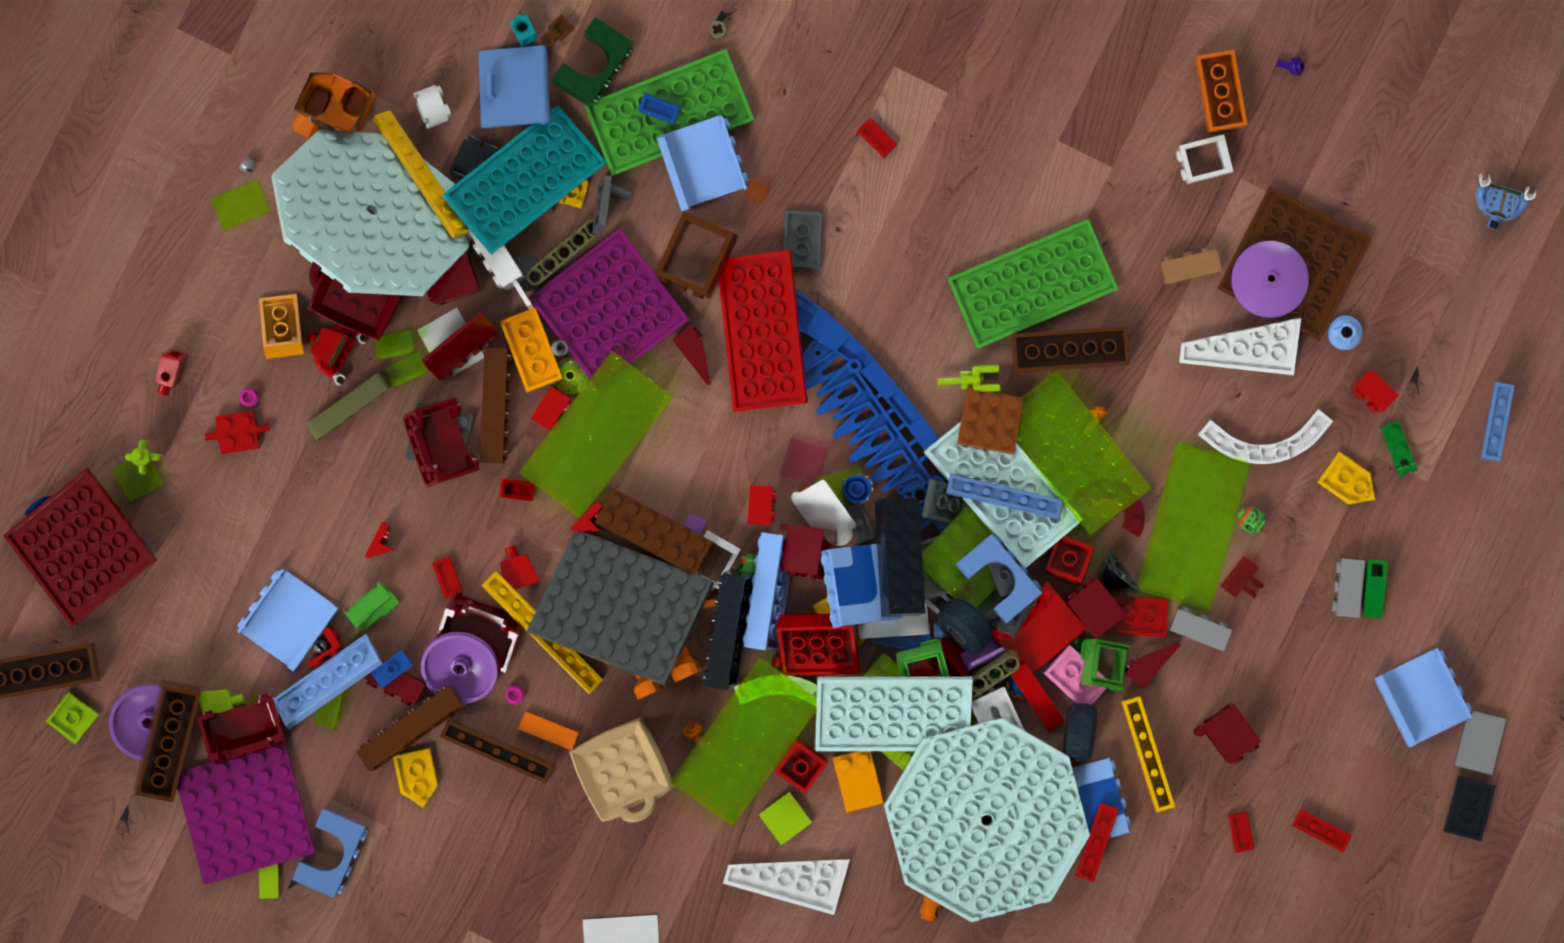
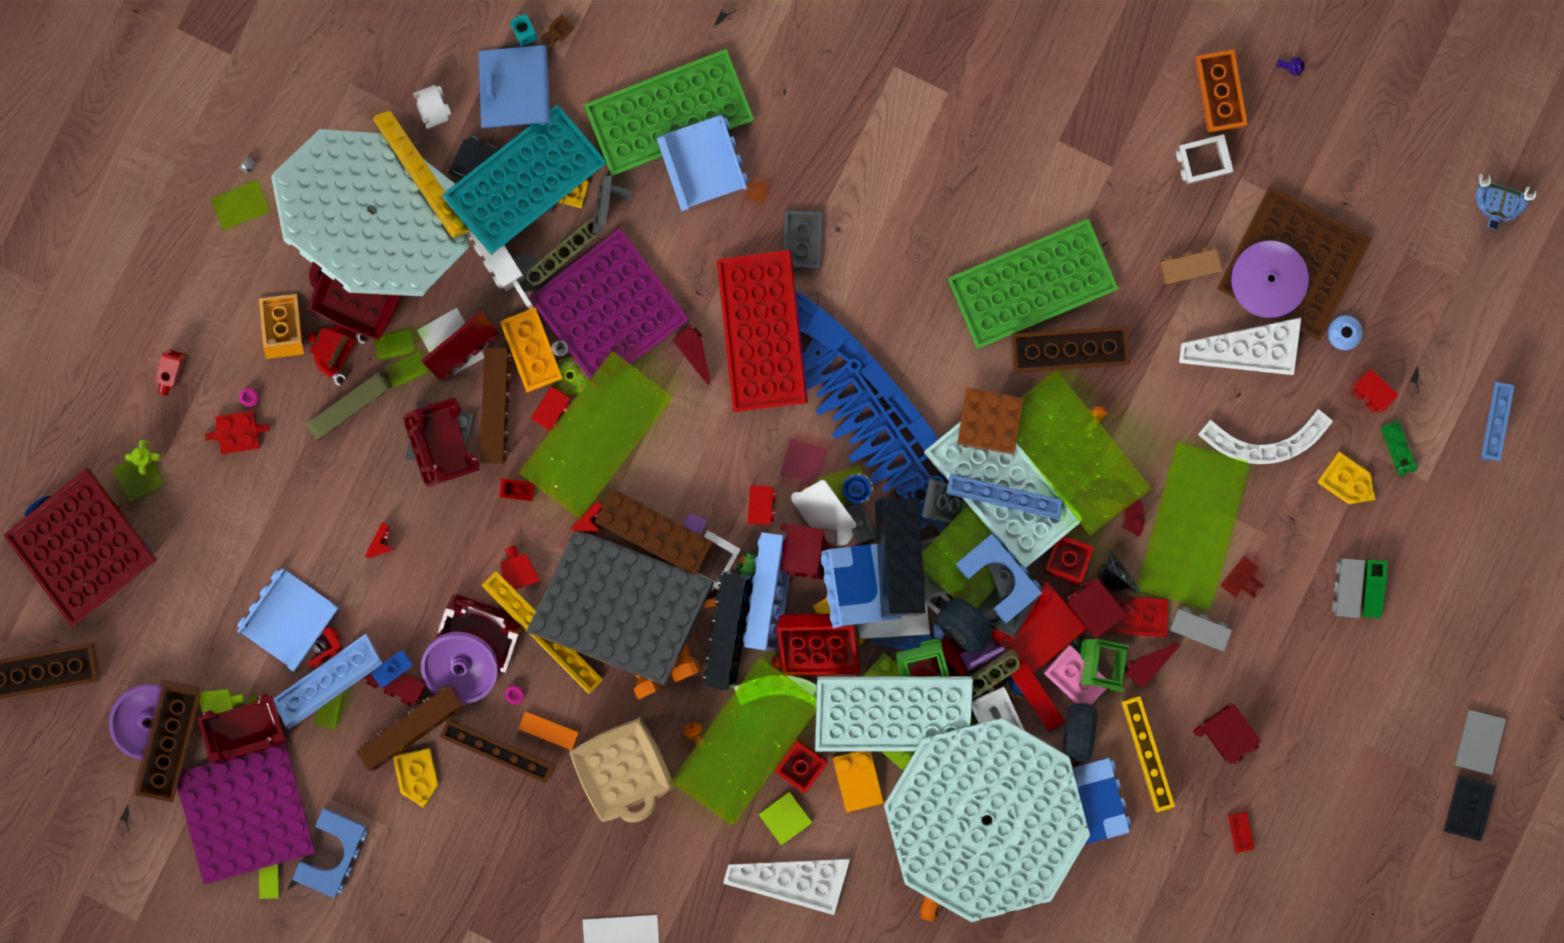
lime tile [45,691,100,745] -> none
orange piece [292,72,376,139] -> none
bright green piece [344,581,401,631] -> none
dark red container [427,251,481,307] -> none
red tile [432,556,463,599] -> none
dark green arch [552,17,634,108] -> none
blue plate [638,93,681,125] -> none
reddish brown window [655,211,739,300] -> none
dark tan bush [709,21,726,39] -> none
red tile [857,118,897,158] -> none
lime plant [937,364,1000,393] -> none
red plate [1075,803,1119,882] -> none
bright green head [1237,506,1267,534] -> none
red plate [1291,809,1352,853] -> none
light blue panel [1374,648,1473,748] -> none

